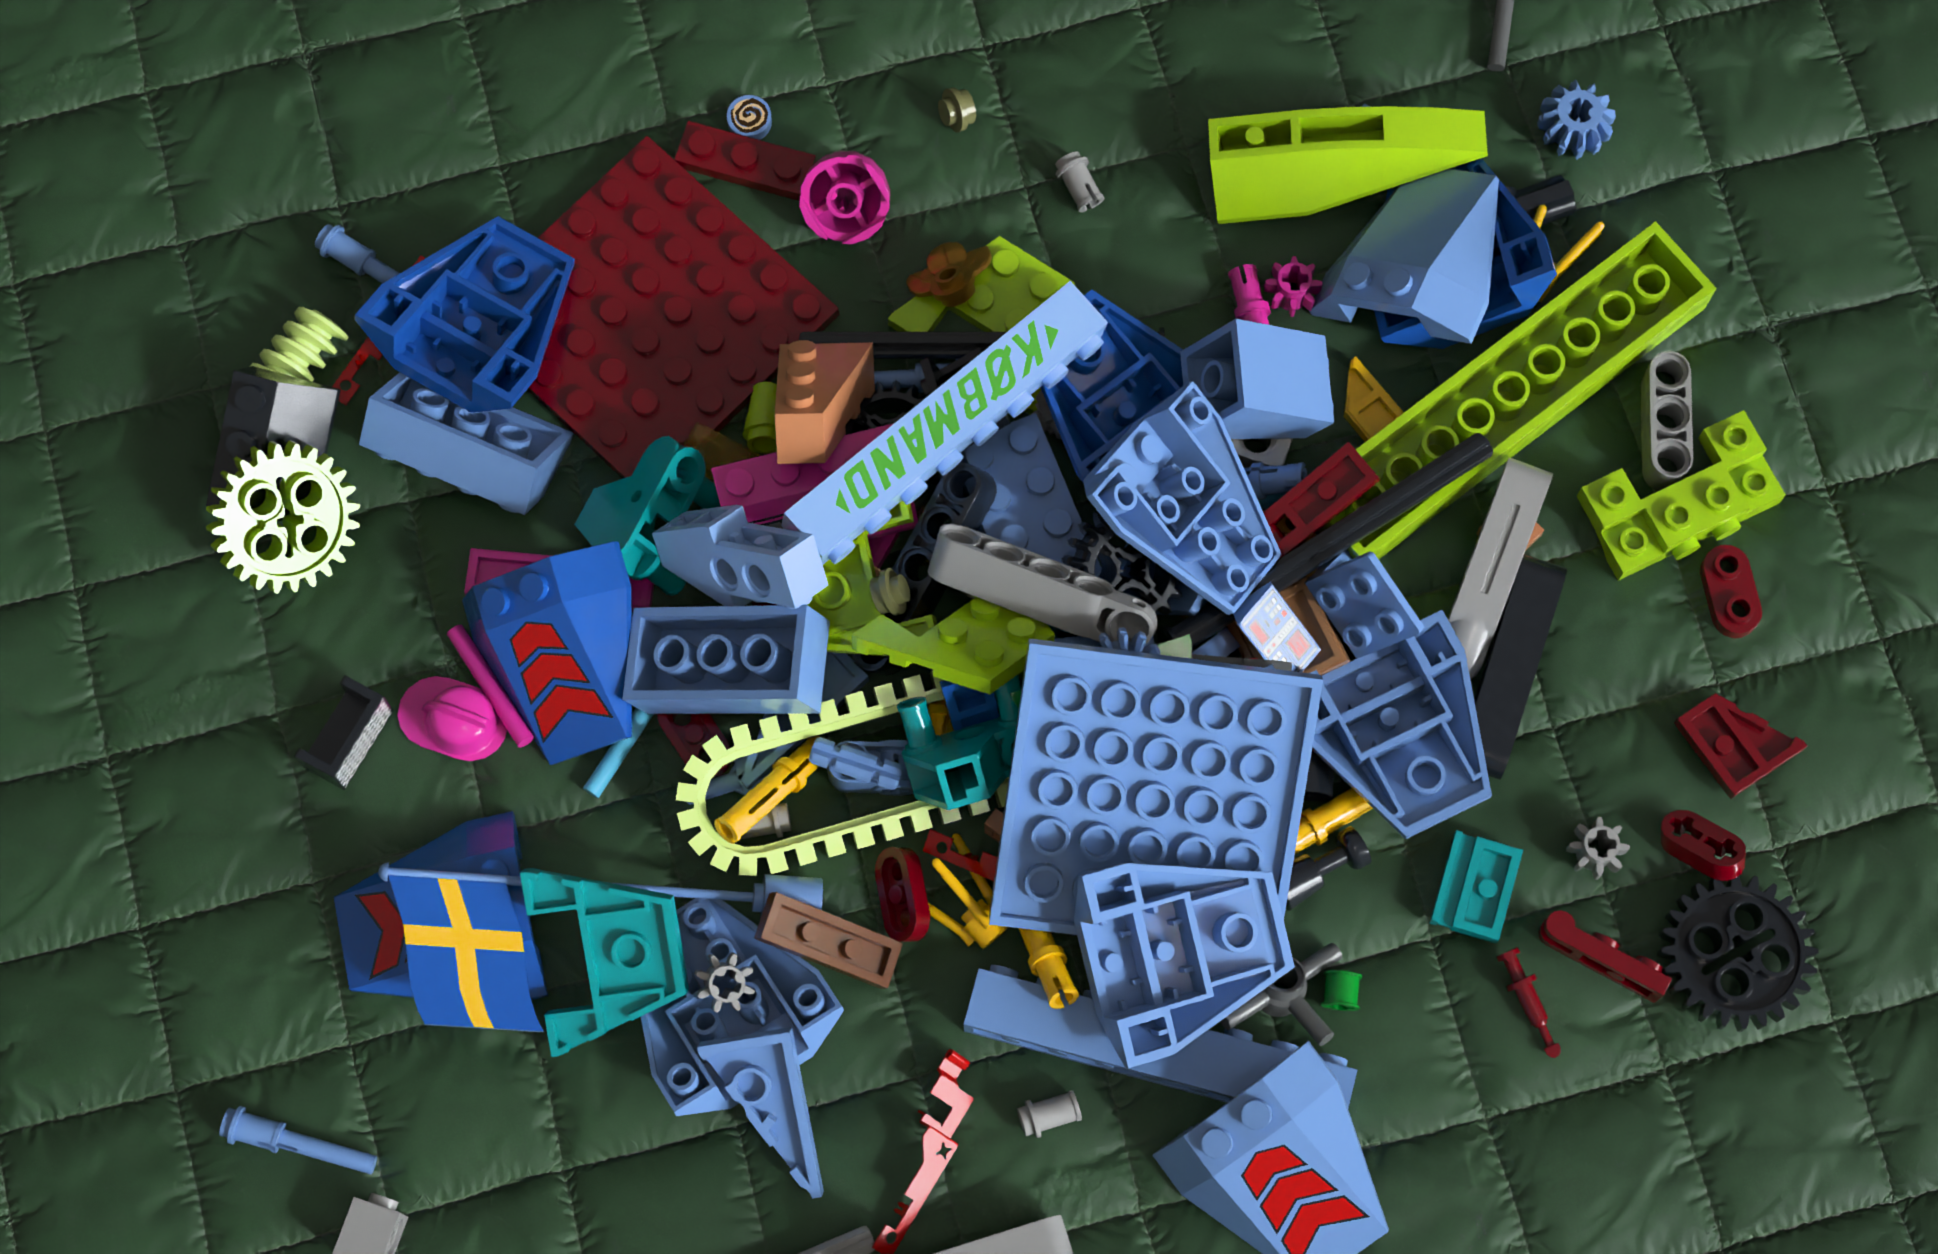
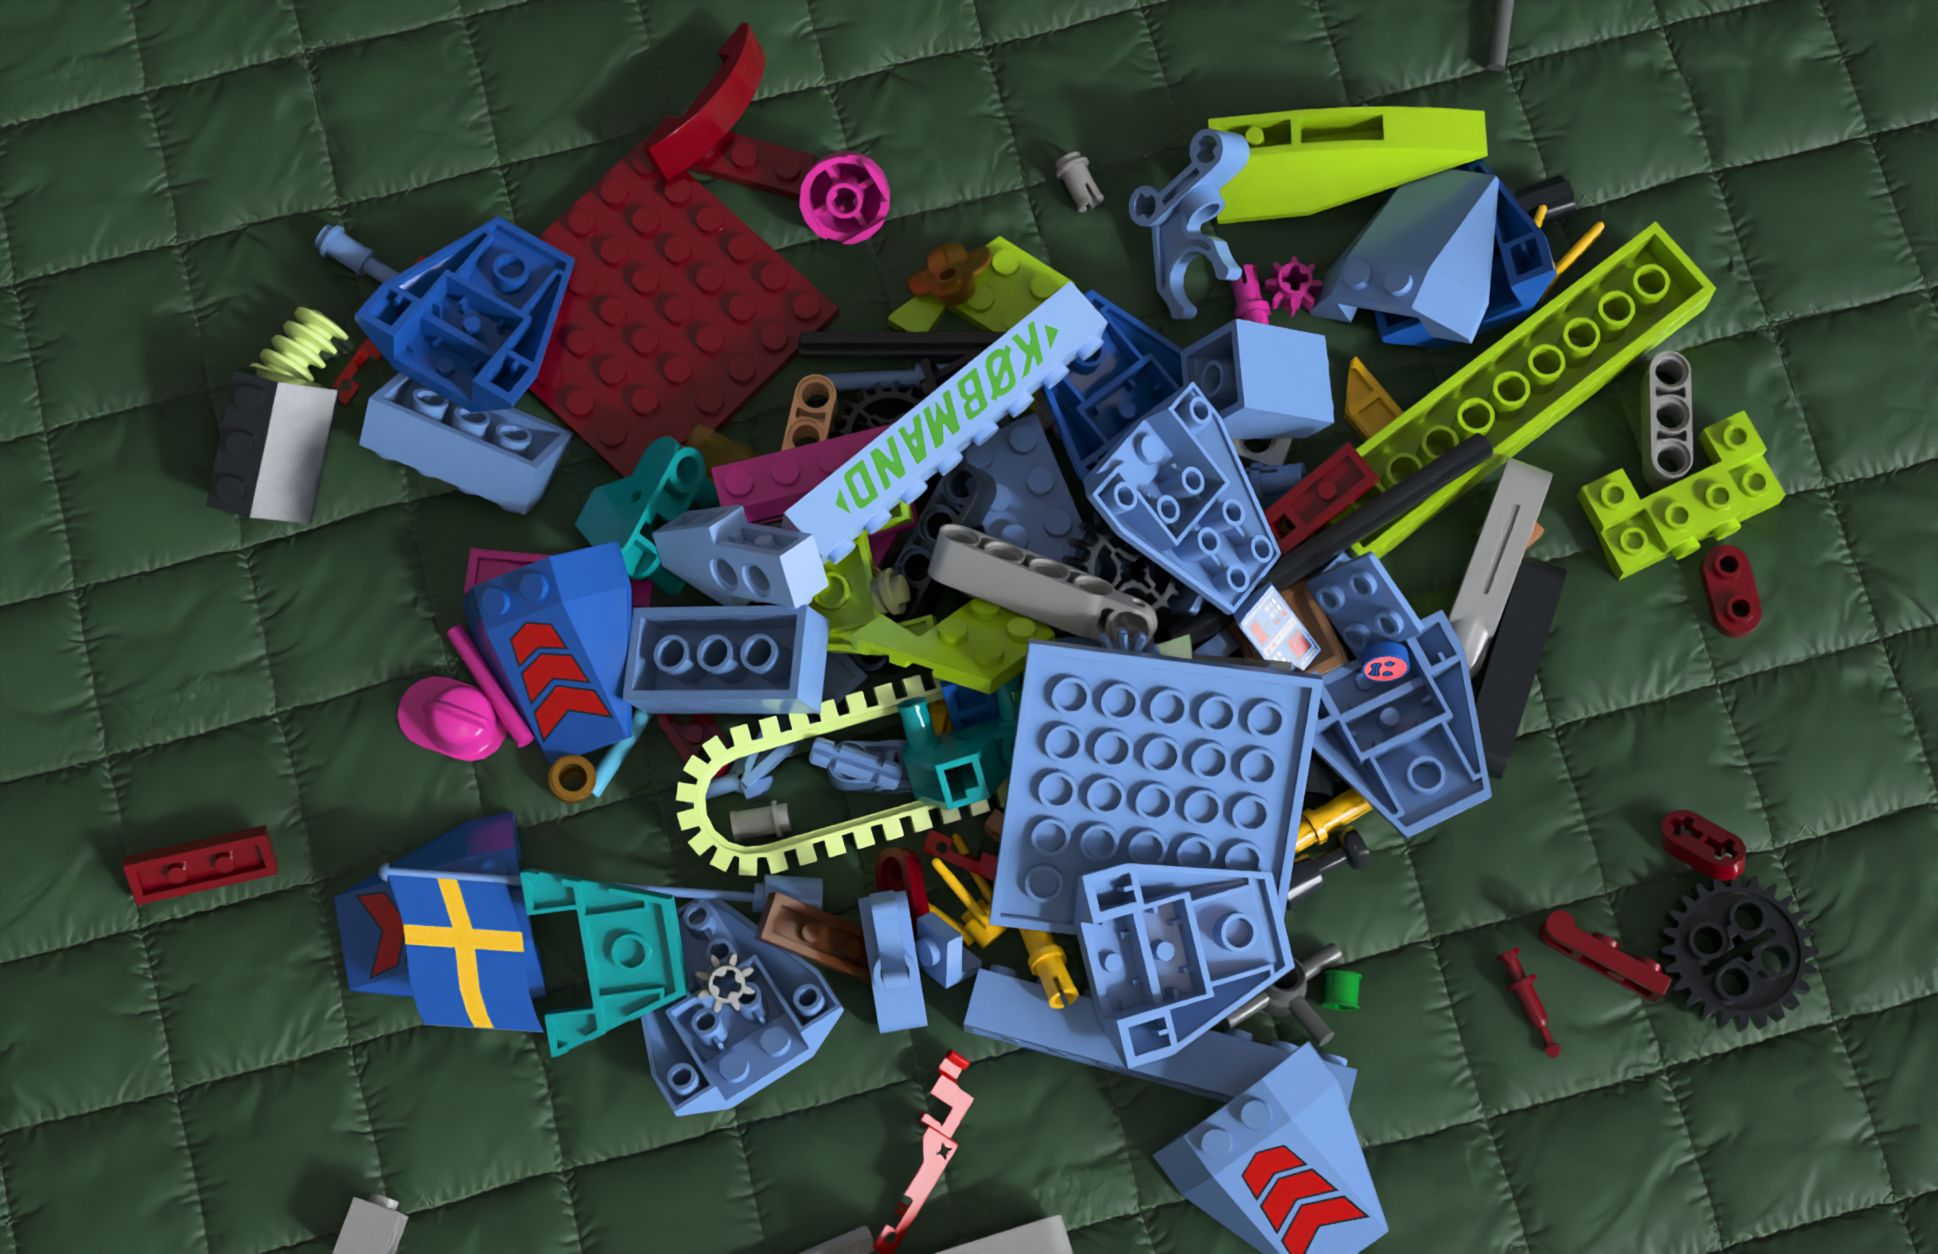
gear [206,440,360,593] -> none
medium blue pin [219,1106,377,1175] -> none
black panel [294,675,394,790] -> none
medium blue wing [697,1027,824,1199] -> none
yellow pin [714,736,820,844] -> none
tile [727,95,772,140] -> none
lime cone [743,382,777,454] -> none
nougat wedge [775,340,875,464] -> none
olive plate [938,87,976,133] -> none
light grey pin [1017,1090,1082,1138] -> none
teal plate [1429,830,1523,944] -> none
medium blue gear [1537,80,1616,160] -> none
light grey gear [1566,817,1630,880] -> none
dark red wing [1674,693,1807,800] -> none
none -> dark red plate [123,825,279,905]
none -> pearl gold piece [548,755,596,804]
none -> dark red slope [642,22,766,180]
none -> medium blue piece [858,890,928,1034]
none -> medium blue bracket [915,912,982,988]
none -> medium blue piece [1129,129,1250,320]
none -> tile [1360,641,1410,682]

